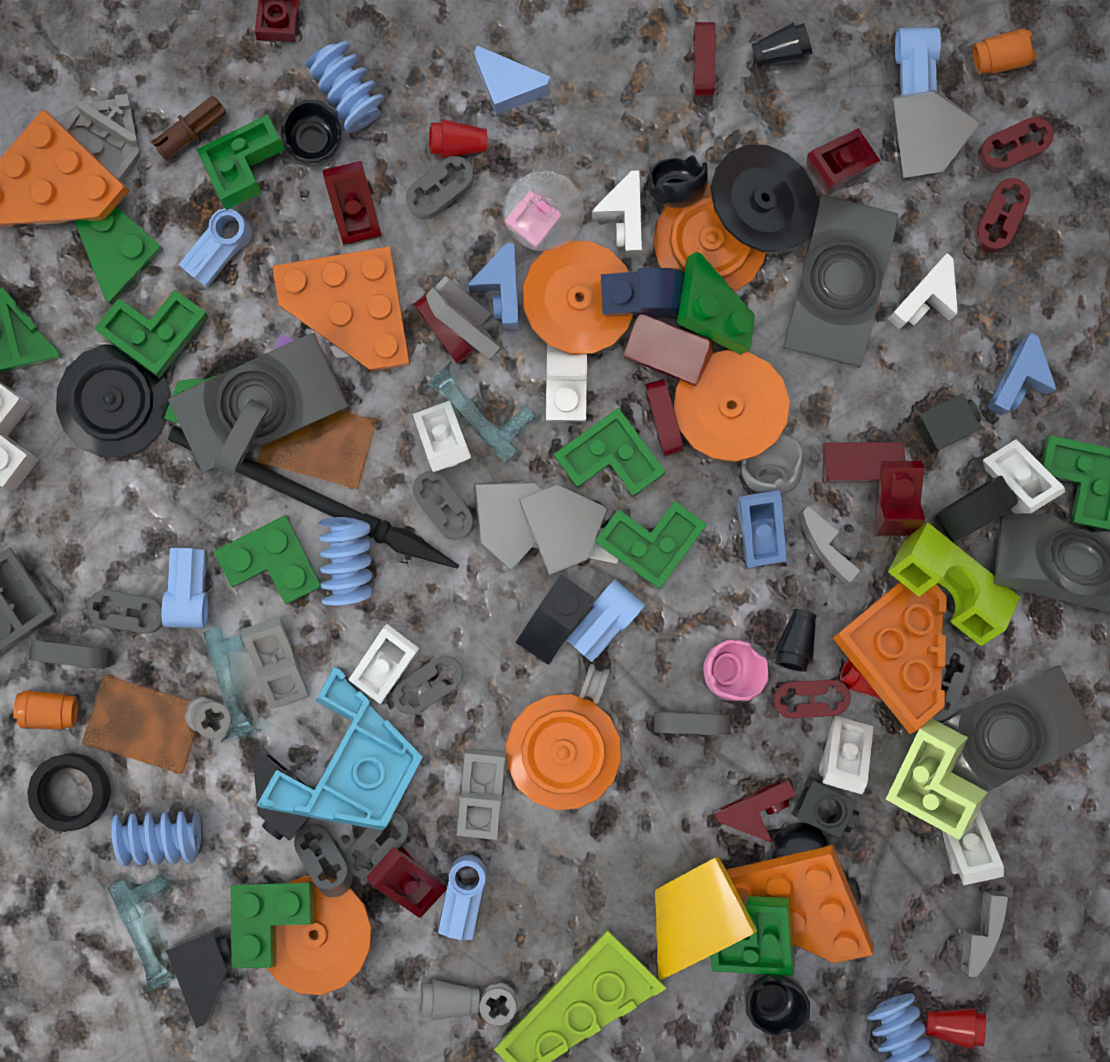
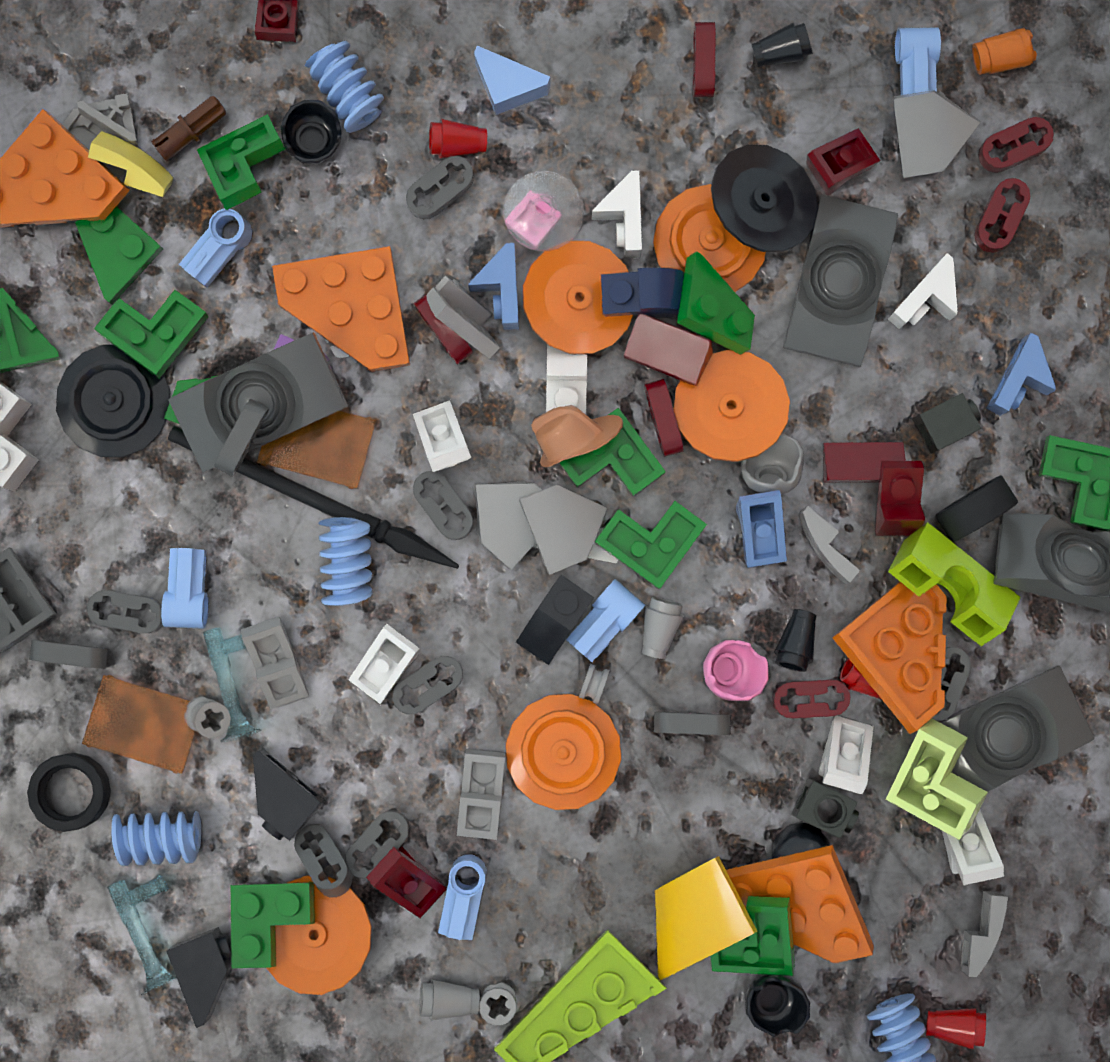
orange piece [13,690,78,730] -> none
green plate [213,515,321,605] -> none
medium azure wing [257,666,423,831] -> none
dark red slope [323,161,381,245] -> none
clear light blue piece [421,361,536,462] -> none
black hair [647,155,708,208] -> none
dark red slope [712,778,796,843] -> none
white slope [983,439,1065,514] -> none
none -> light yellow slope [88,131,173,197]
none -> nougat piece [531,405,623,467]
none -> light grey cone [642,597,684,659]

